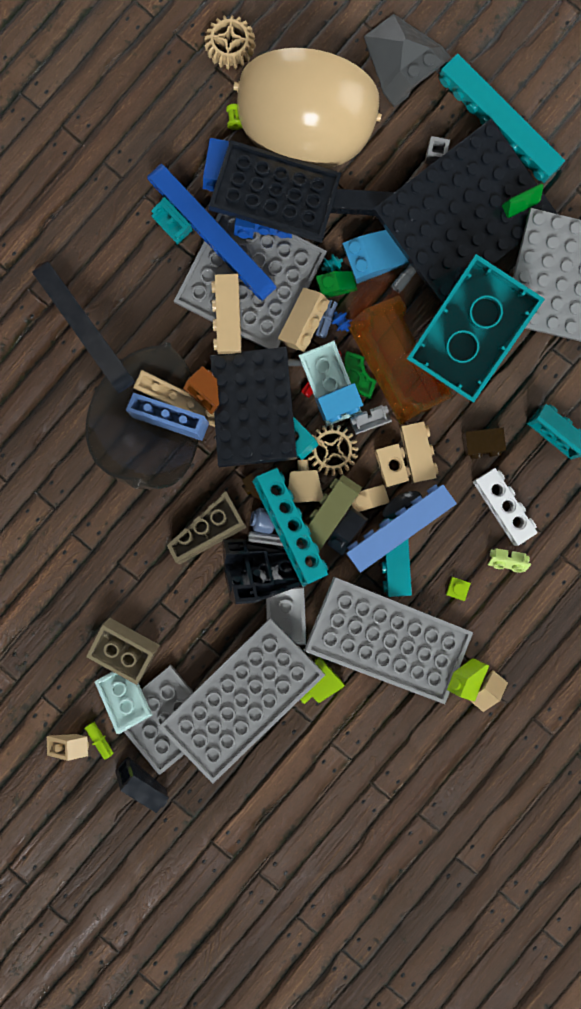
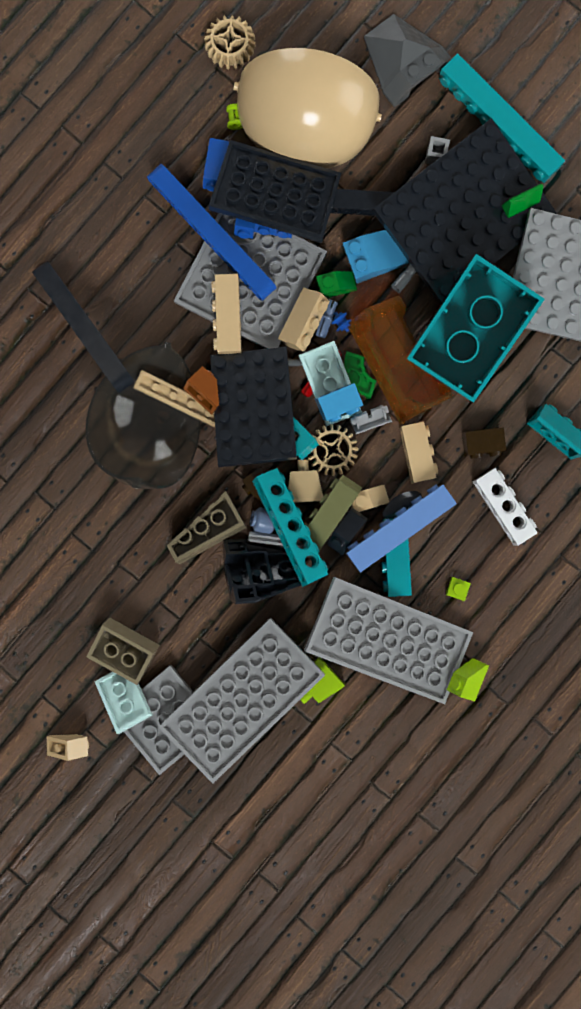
lime axle [84,721,114,759] -> none
black slope [115,756,169,813] -> none
medium blue brick [126,393,209,441] -> none
teal hinge [151,197,193,245] -> none
white tile [266,587,306,645] -> none
teal wheel [321,254,343,273] -> none
tan brick [375,444,411,488] -> none
tan slope [470,670,508,712] -> none
yellowish green hinge [488,548,531,573] -> none

